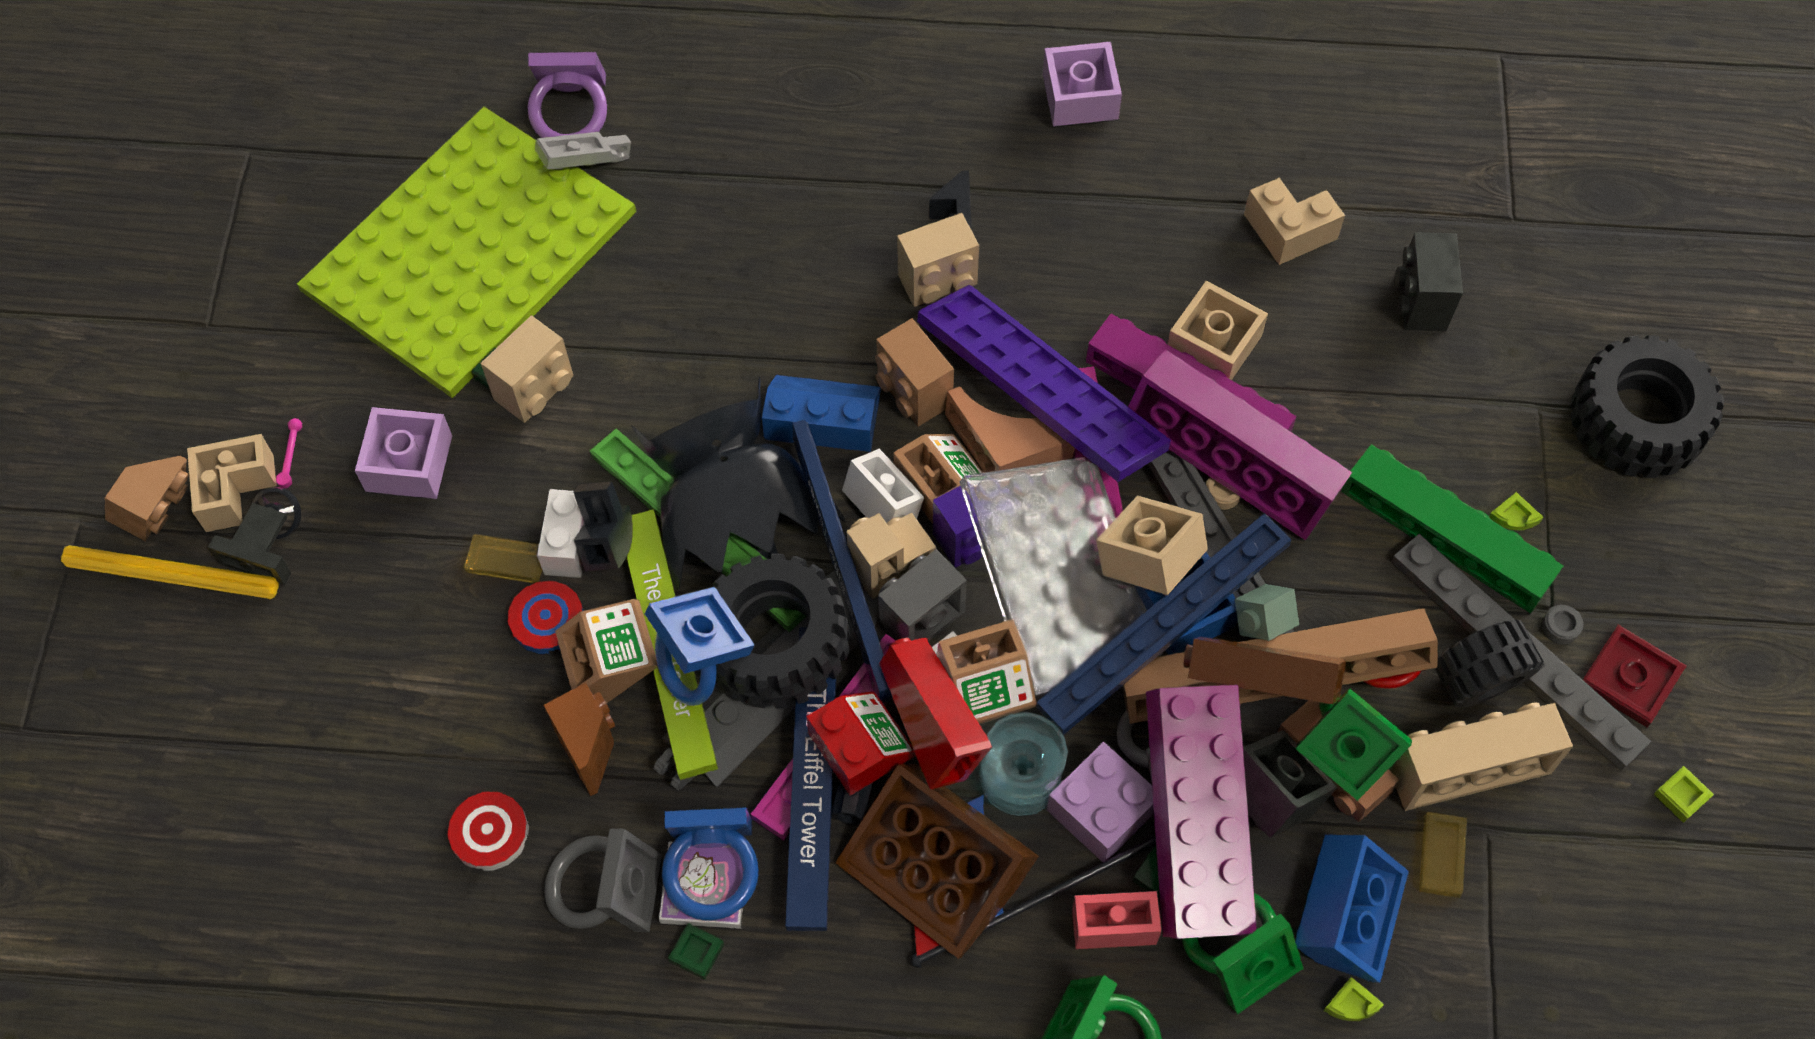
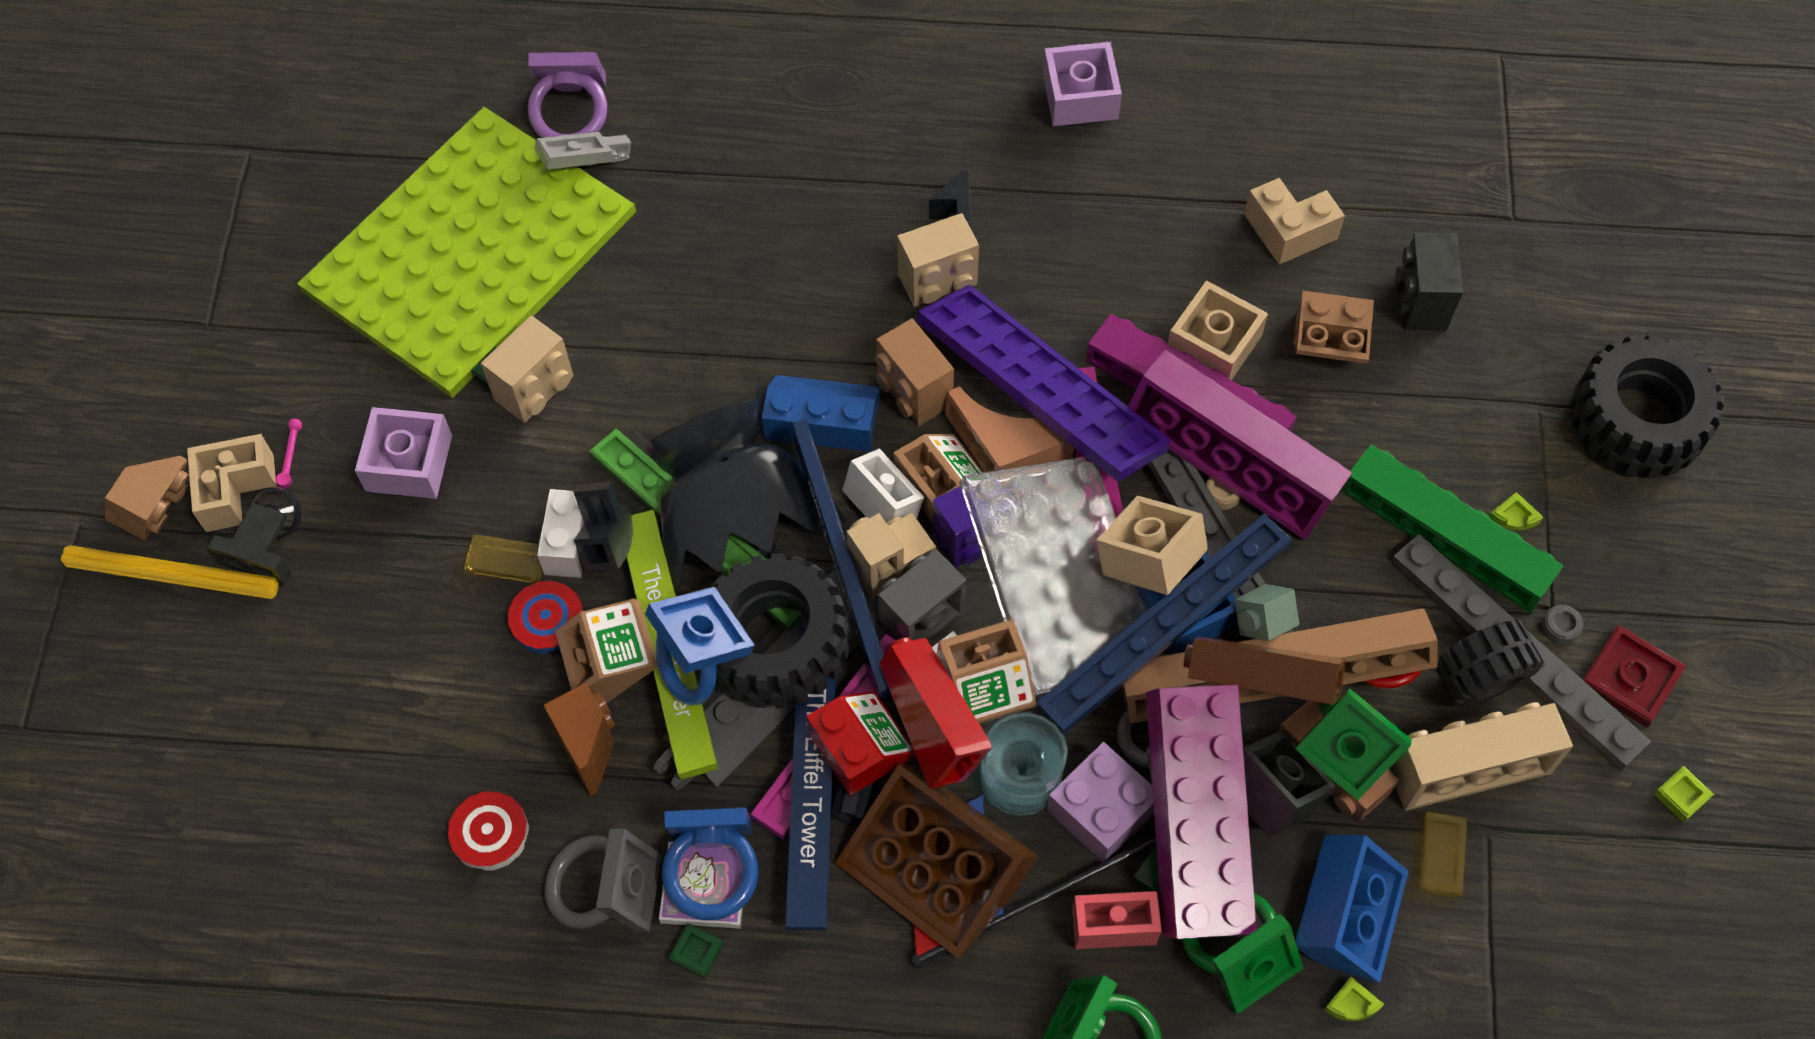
none -> medium nougat slope [1293,291,1374,364]

